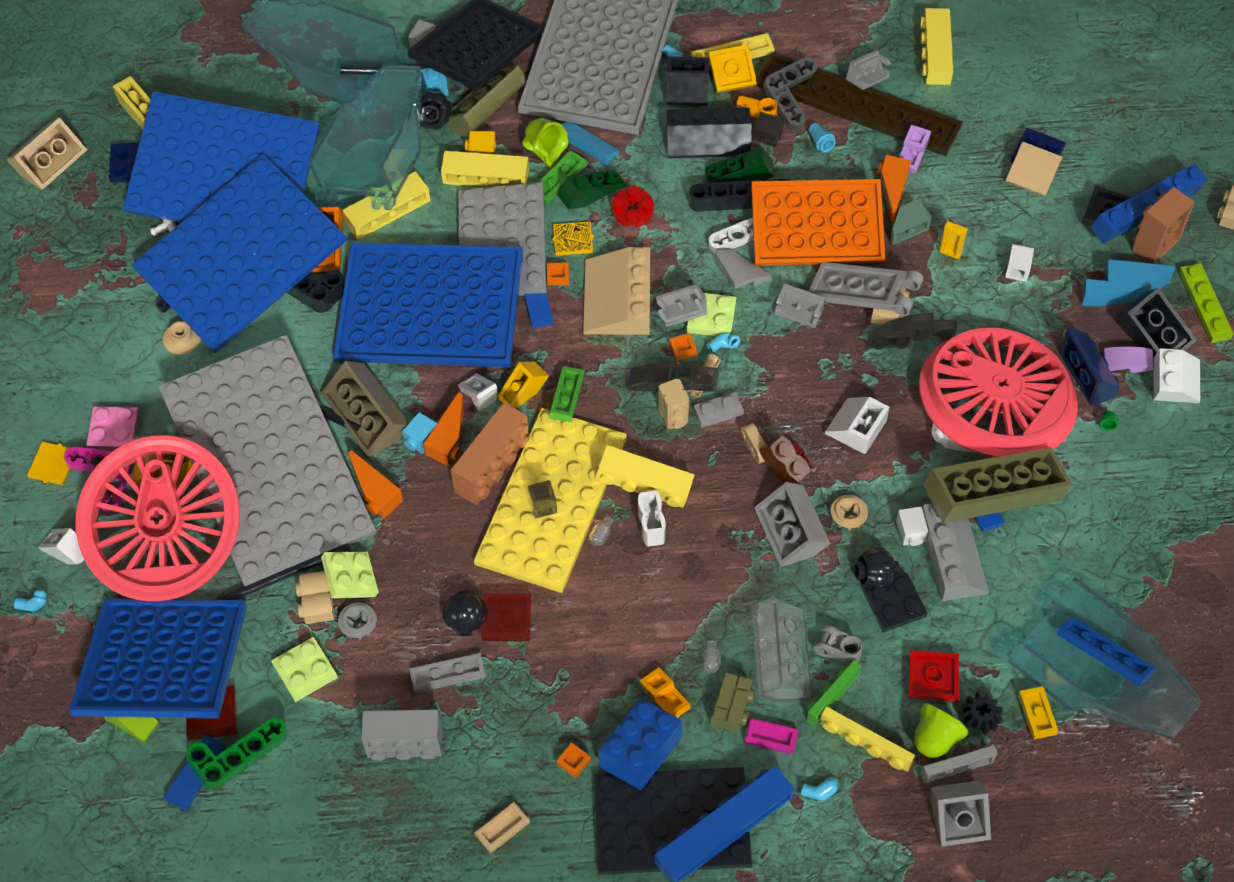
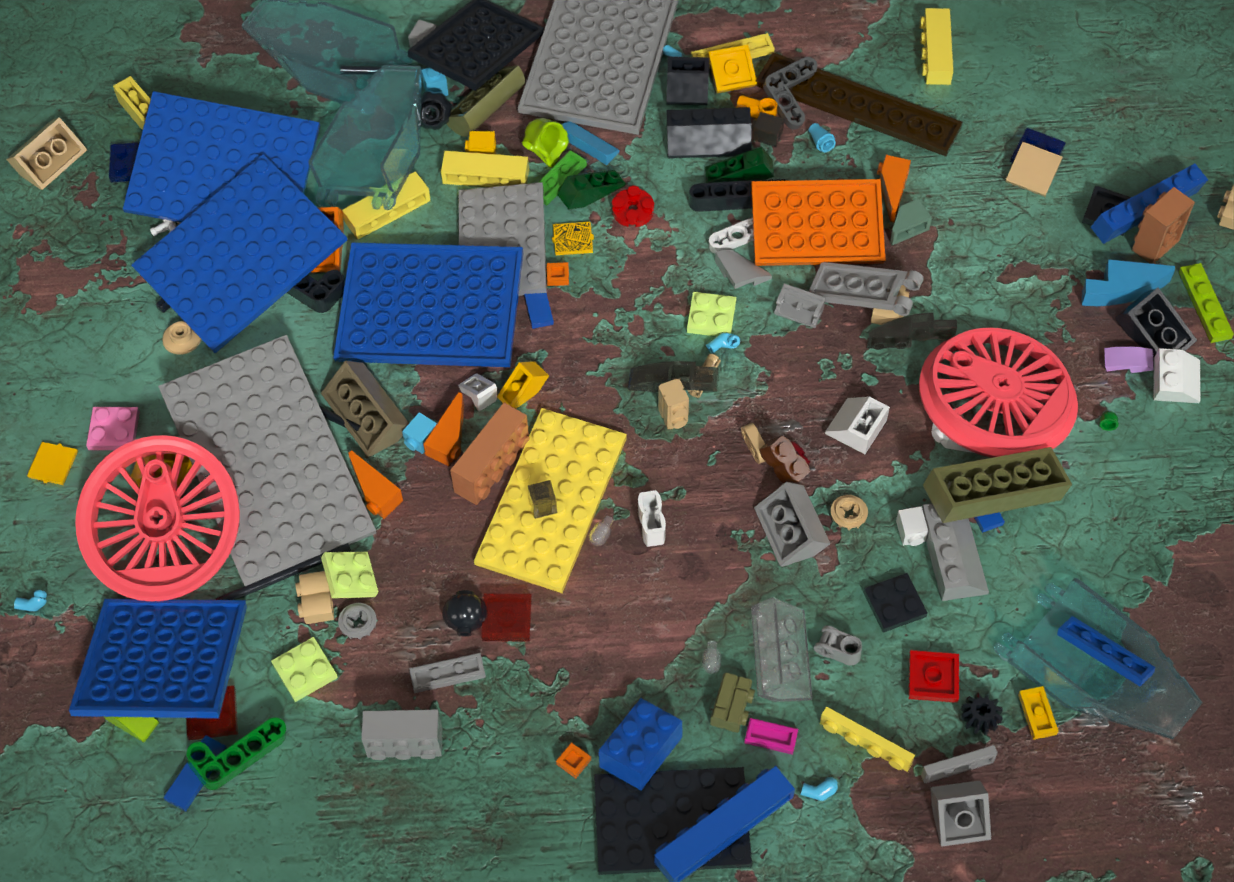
white slope [38,528,84,565] -> none
dark pink beam [64,447,132,516] -> none
tan tile [474,802,530,854] -> none
bright green plate [549,366,585,423] -> none
tan slope [583,247,650,335] -> none
light yellow brick [596,445,694,508] -> none
light orange slope [640,667,691,718] -> none
light grey hinge [656,284,707,327] -> none
orange plate [669,333,697,361] -> none
light grey plate [693,392,744,428] -> none
bright green plate [807,660,862,727] -> none
light grey hinge [846,50,891,90] -> none
black plant [854,547,900,589] -> none
lavender slope [899,125,931,174] -> none
lime piece [914,703,968,758] -> none
yellow tile [939,221,968,259] -> none
white brick [1005,244,1034,282] -> none
dark blue slope [1059,328,1120,406] -> none

